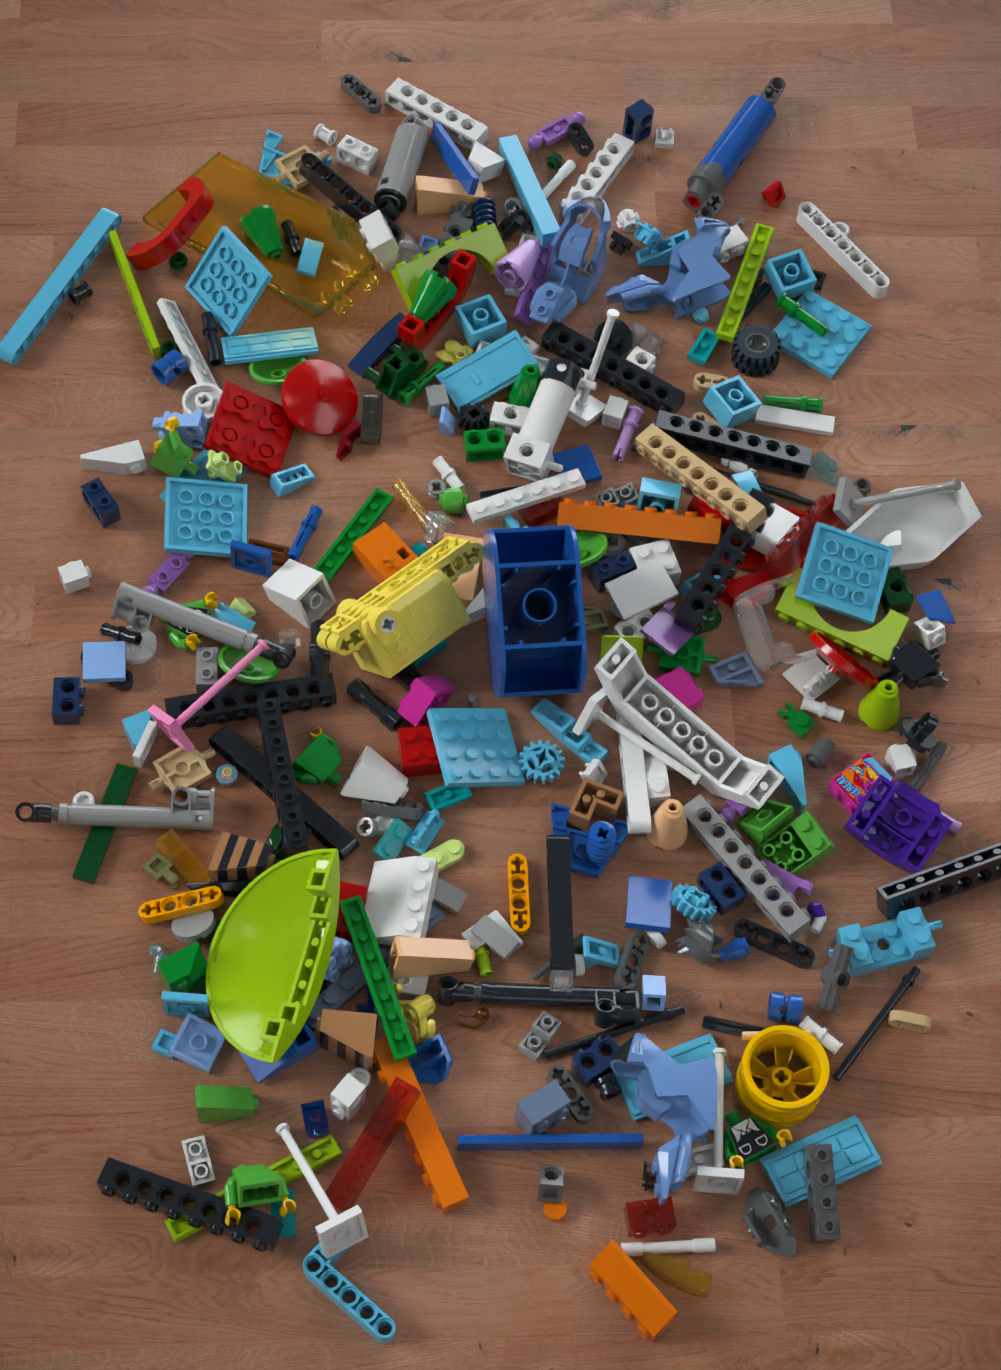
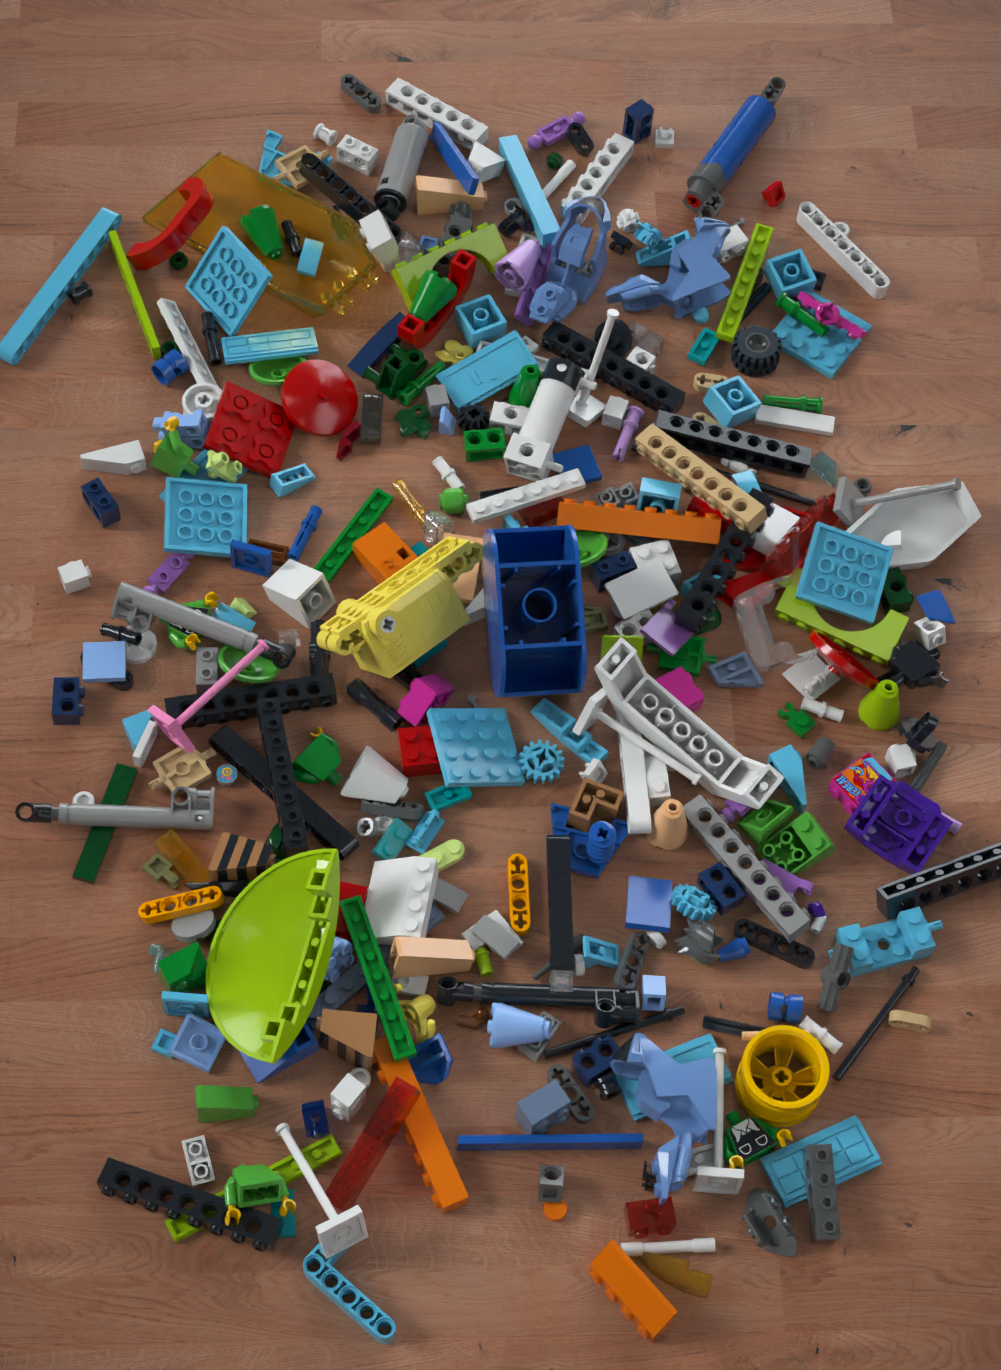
light grey bush [428,479,446,500] -> none
dark blue piece [472,197,497,231] -> none
none -> dark green plate [394,404,431,439]
none -> light blue cone [487,1003,552,1049]
none -> dark pink plate [797,291,868,340]

